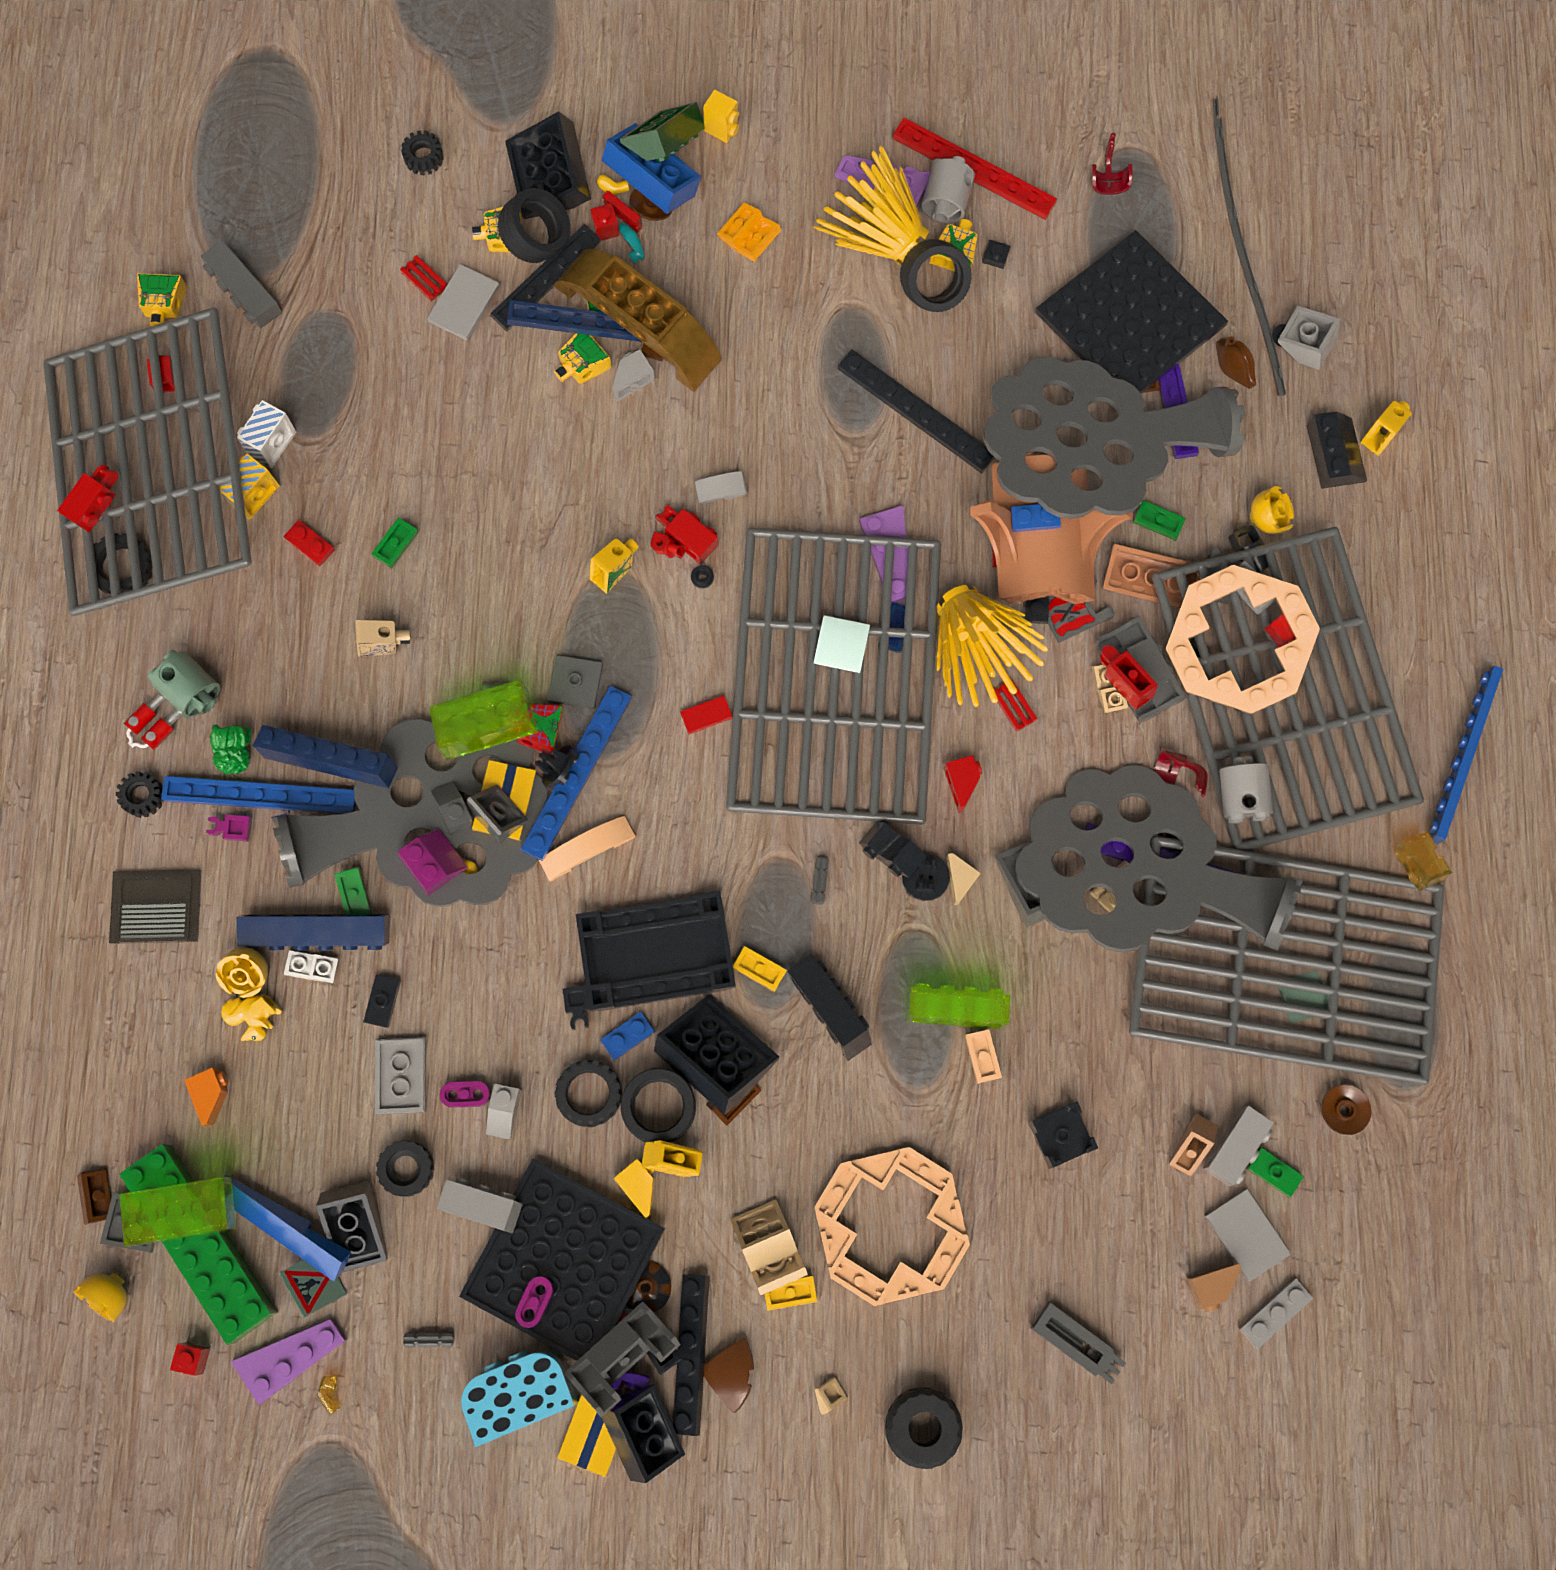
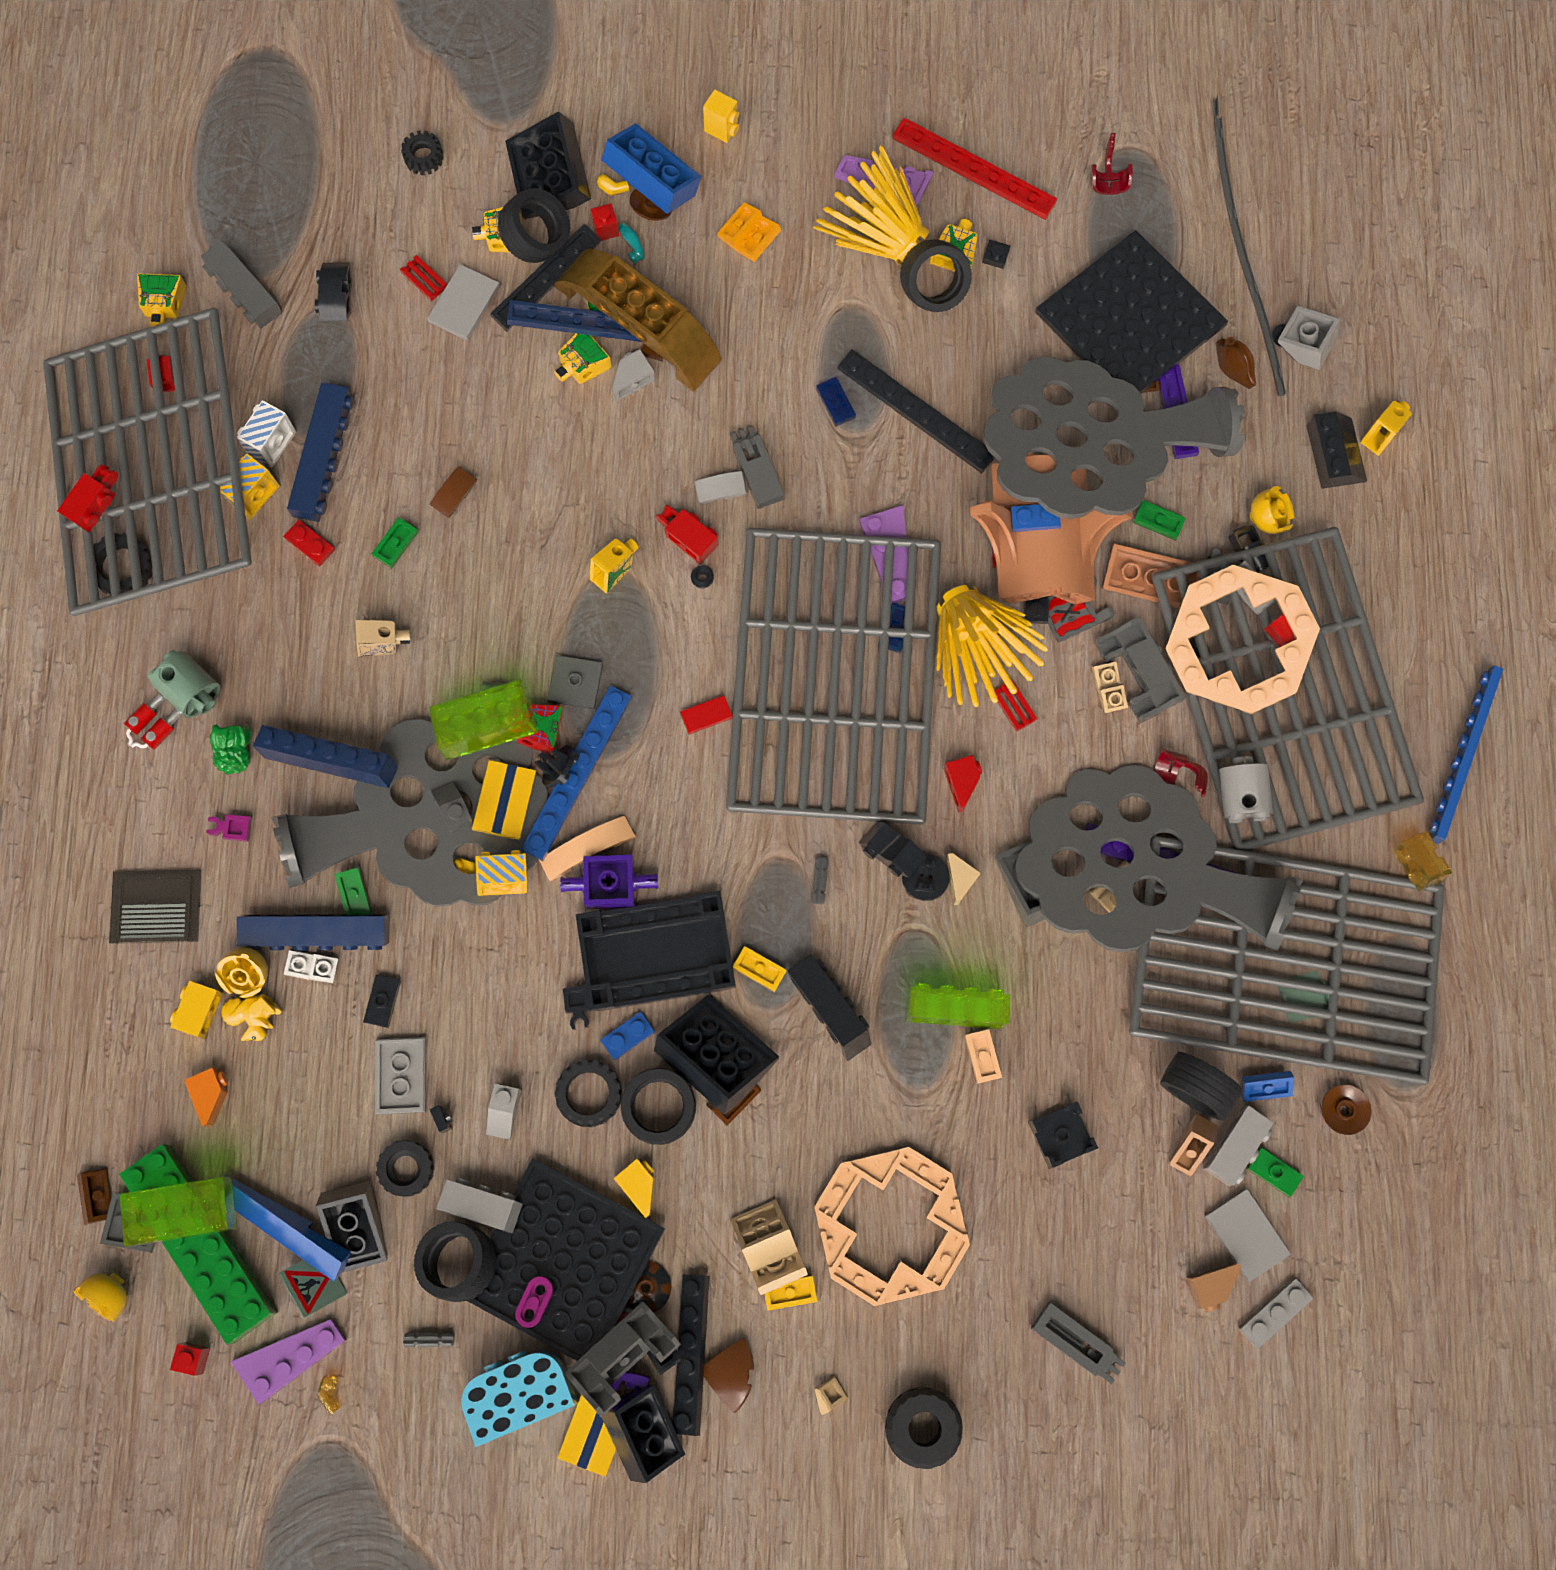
black tyre [116,771,164,818] -> none
blue plate [161,776,356,814] -> none
magenta slope [397,829,468,896] -> none
magenta plate [440,1081,491,1108] -> none
dark grey slope [467,785,528,844] -> none
red tile [602,191,642,233] -> none
dark green slope [620,102,705,162] -> none
yellow brick [642,1140,703,1177] -> none
red piece [650,532,685,559] -> none
light aqua slope [814,615,870,673] -> none
light grey cylinder [921,156,975,223] -> none
red brick [1100,645,1158,710] -> none
none -> yellow brick [170,981,223,1040]
none -> dark blue brick [287,382,354,522]
none -> black brick [315,263,352,321]
none -> black tyre [414,1221,497,1302]
none -> reddish brown slope [429,466,477,518]
none -> black plate [429,1105,453,1133]
none -> yellow container [476,850,527,896]
none -> dark purple brick [560,855,658,910]
none -> dark grey hinge [730,425,785,509]
none -> clear blue plate [816,377,856,427]
none -> black tyre [1160,1052,1242,1121]
none -> blue plate [1241,1071,1294,1102]

